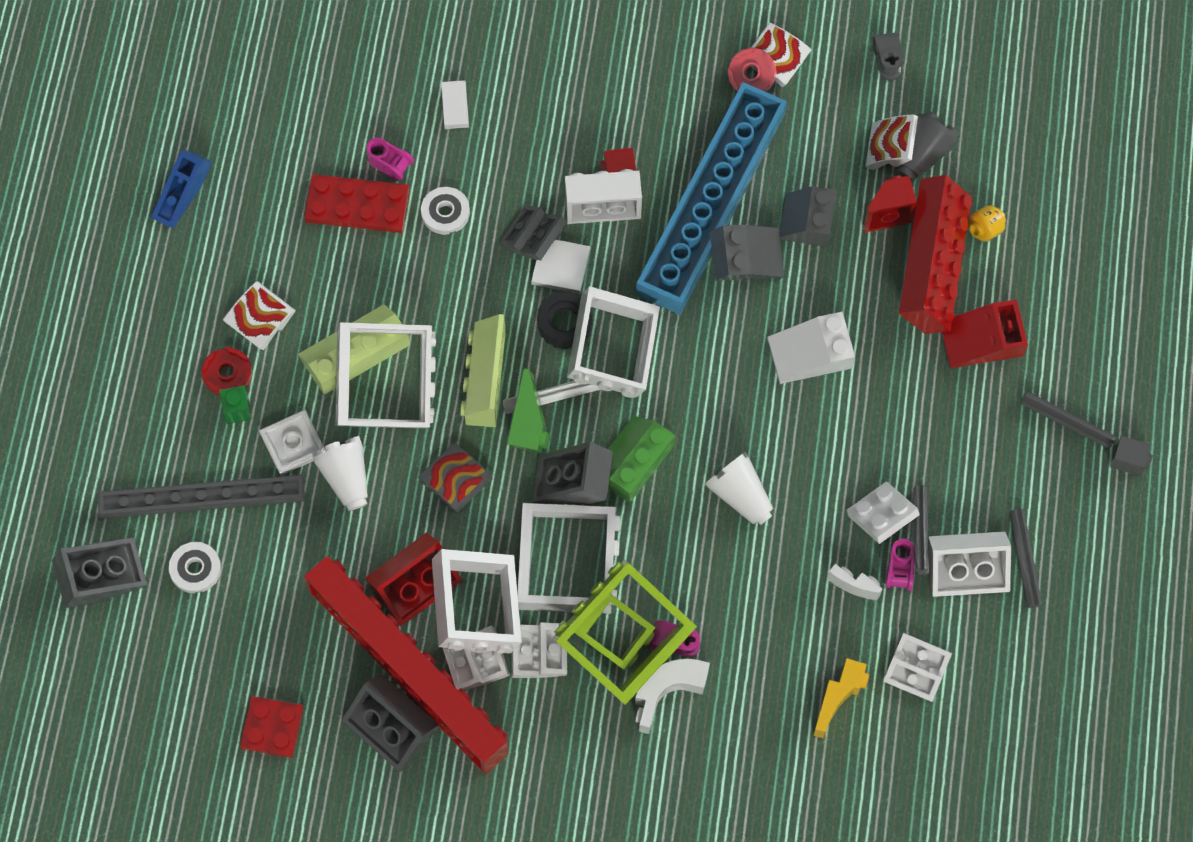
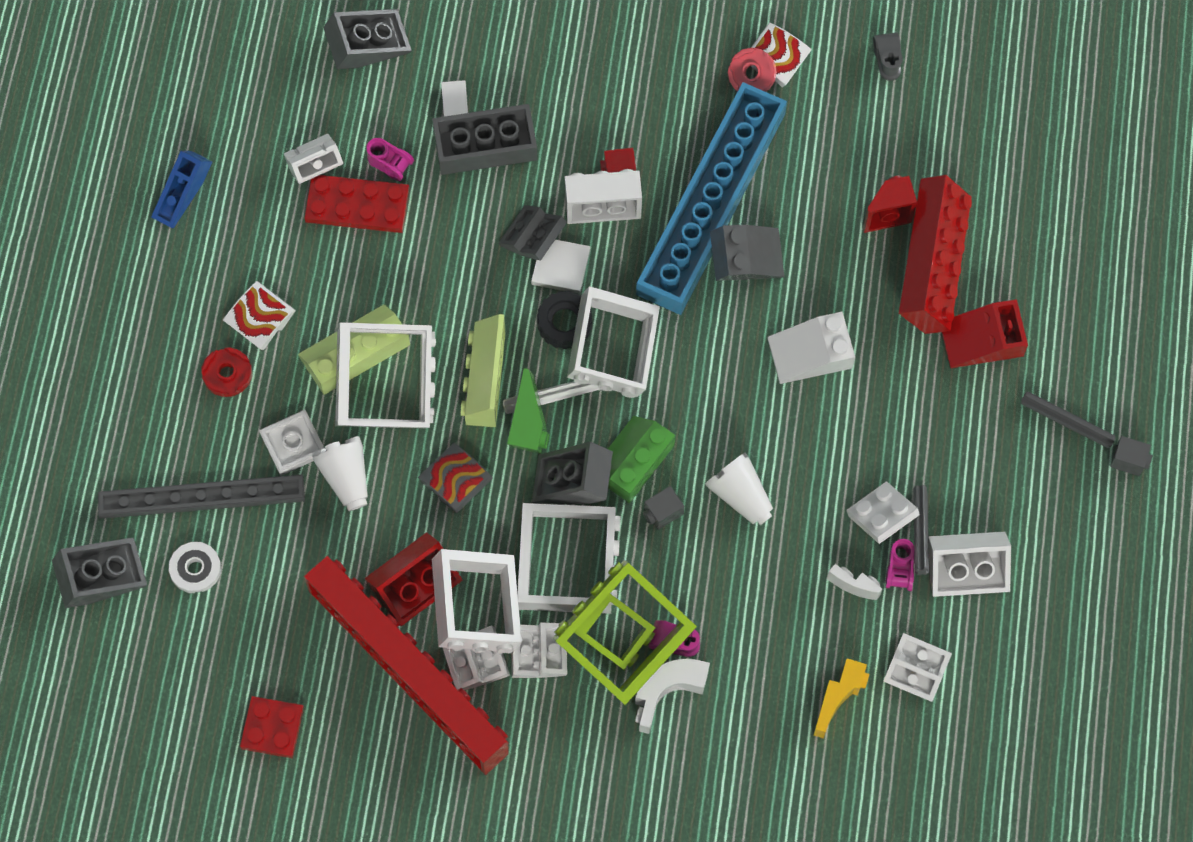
green brick [219,385,252,424] -> none
dark grey slope [342,673,439,772] -> none
white tile [421,187,470,235] -> none
dark grey slope [780,186,837,247] -> none
slope [865,115,918,170] -> none
dark grey cone [897,111,960,181] -> none
yellow head [969,205,1006,242] -> none
dark grey axle [1010,509,1042,608] -> none
none -> white brick [284,134,343,184]
none -> dark grey slope [323,9,412,69]
none -> dark grey brick [432,104,538,175]
none -> dark grey brick [643,486,685,530]

